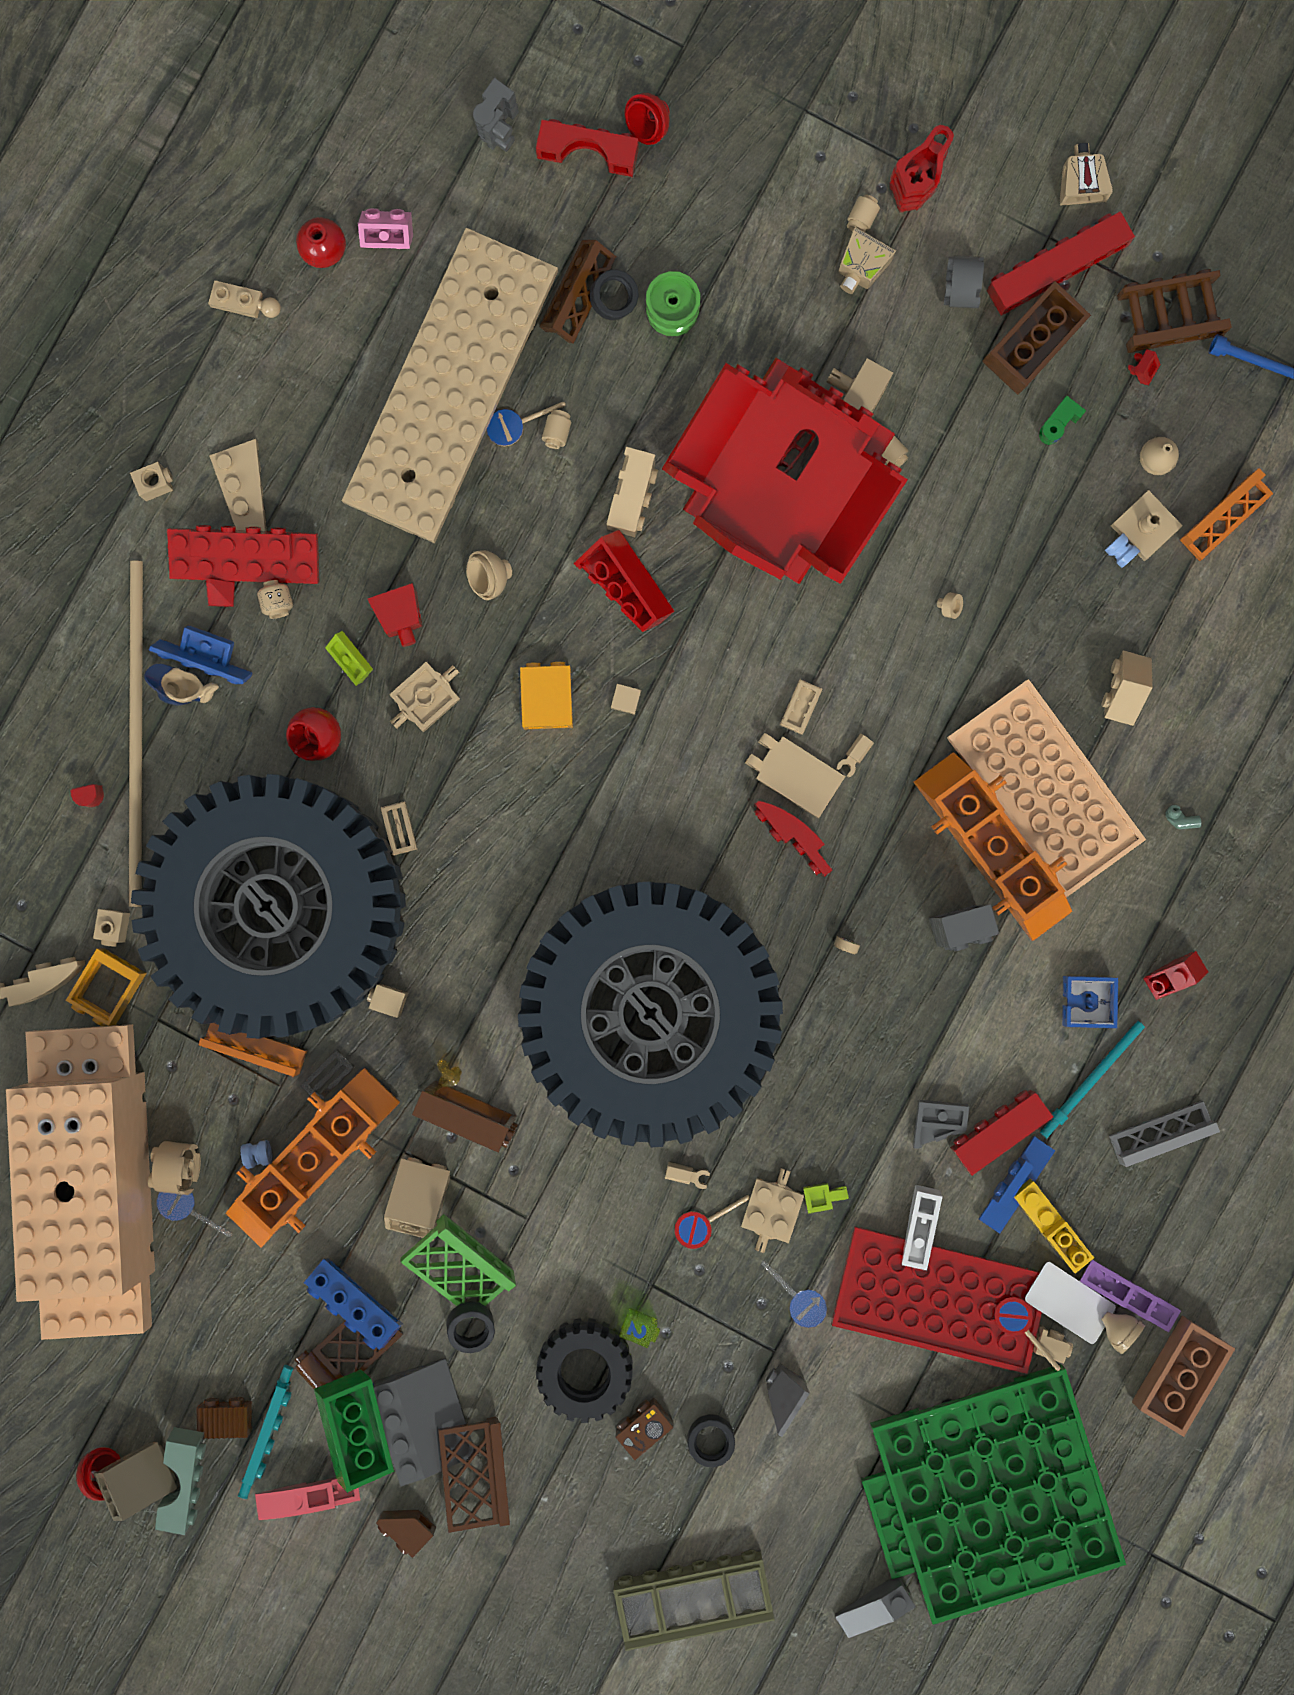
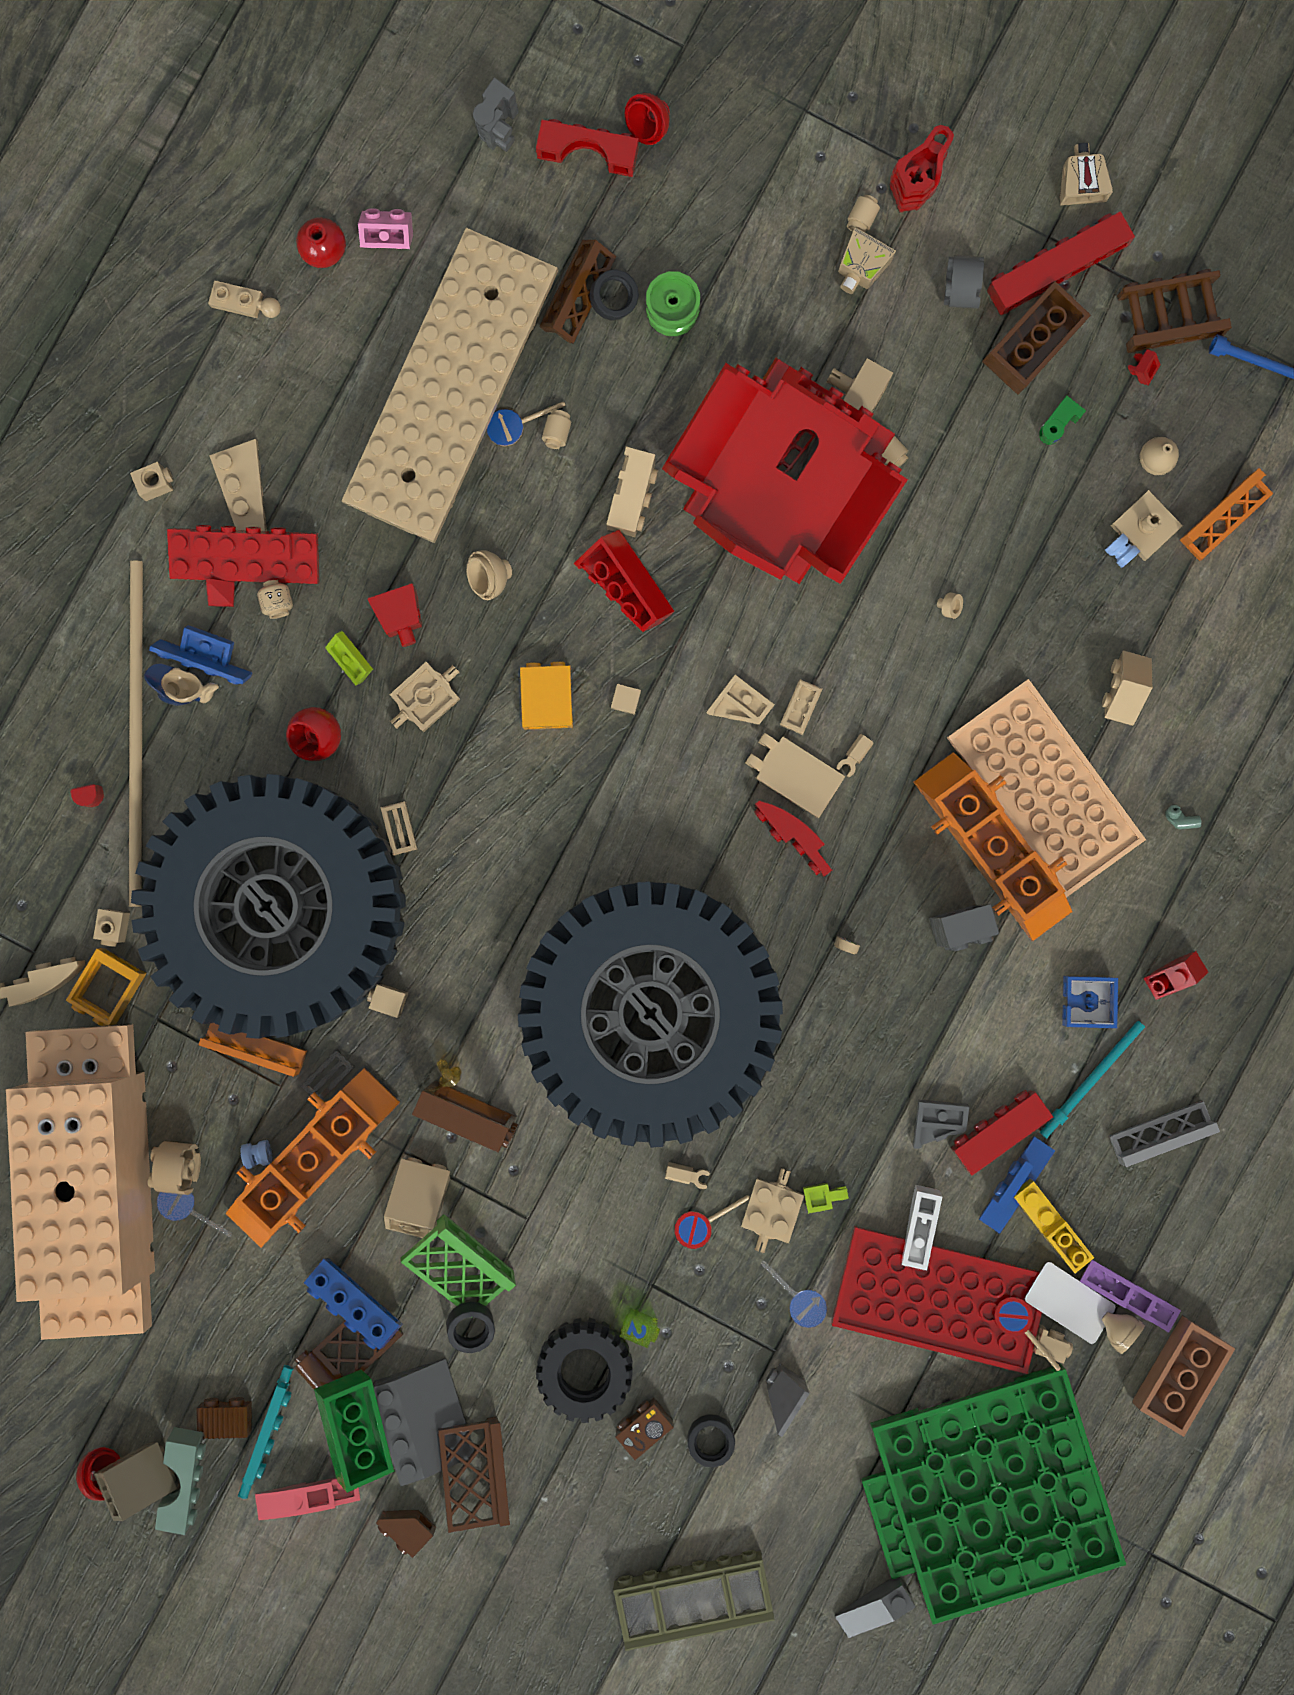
none -> tan wing [706,674,775,724]

